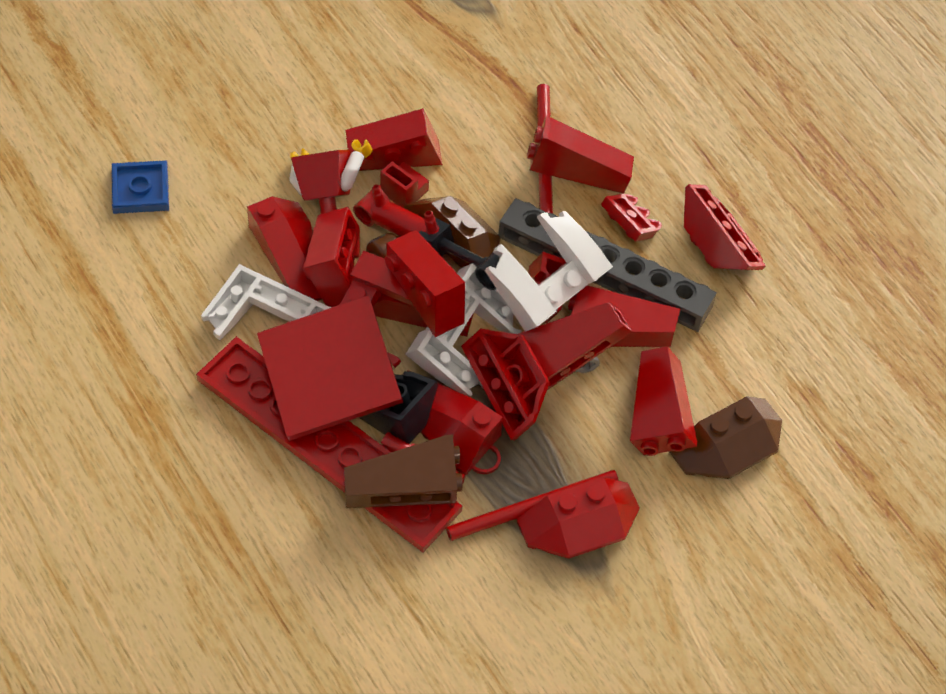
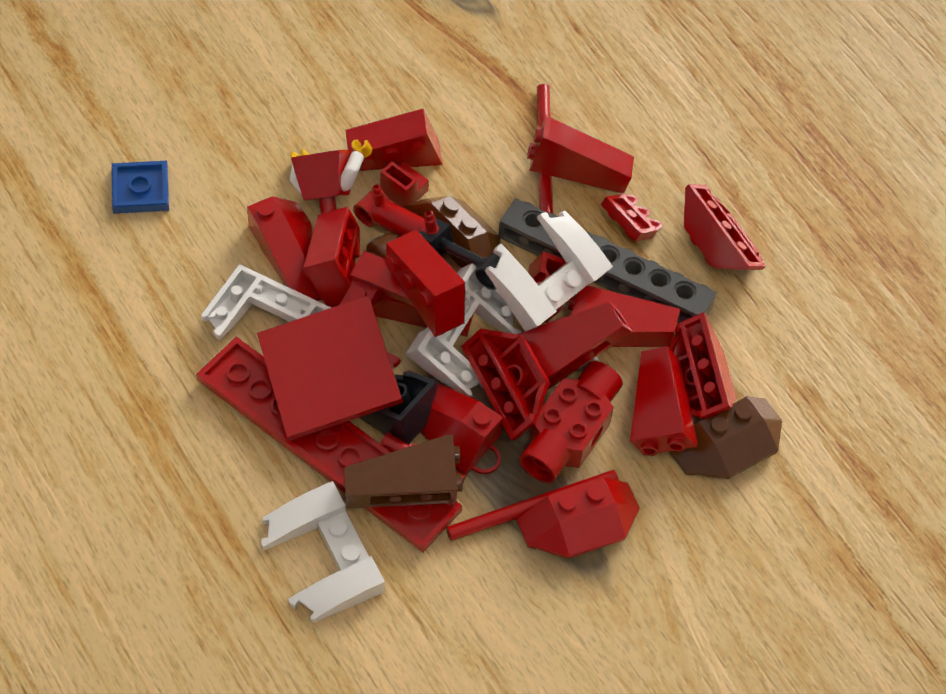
none -> white wedge [261,481,385,623]
none -> red brick [519,361,623,484]
none -> red wedge [669,312,737,419]

